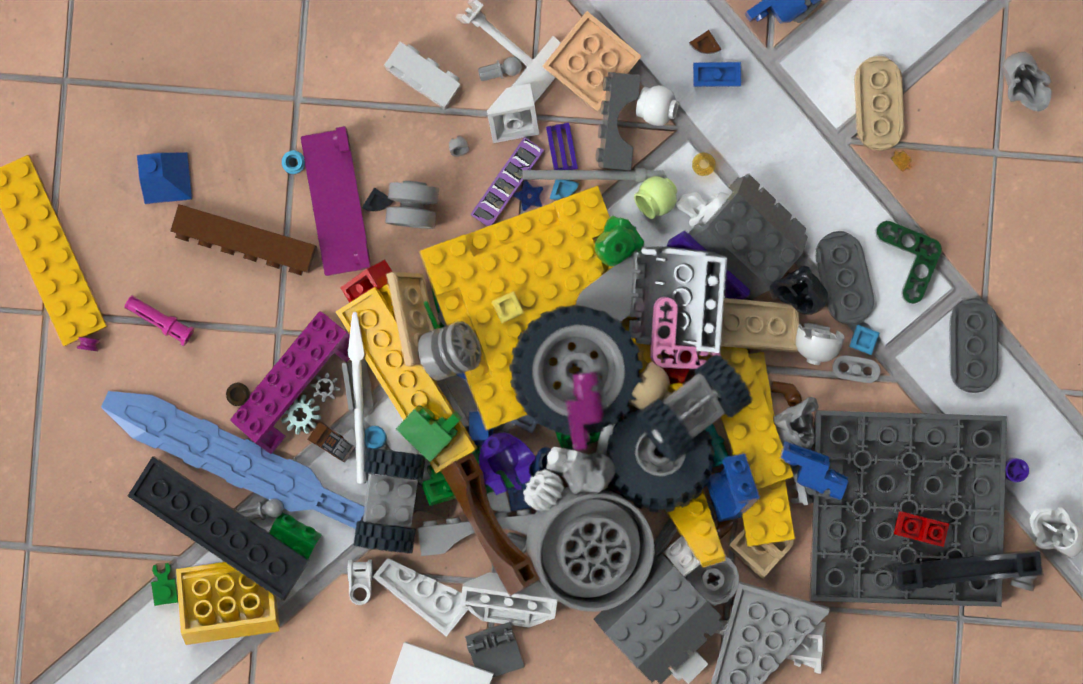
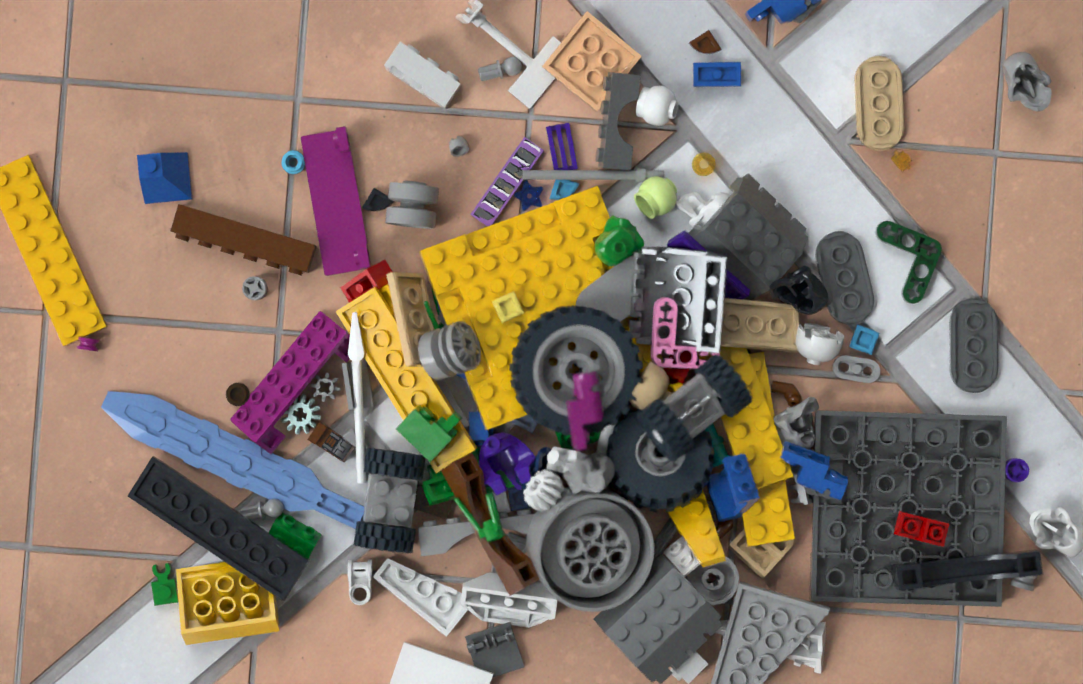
dark pink pin [124,295,195,346] -> none
dark azure tile [364,426,387,449] -> none
white slope [487,84,539,143] -> none
none -> light grey wheel [242,276,268,300]
none -> green plant [454,492,505,543]

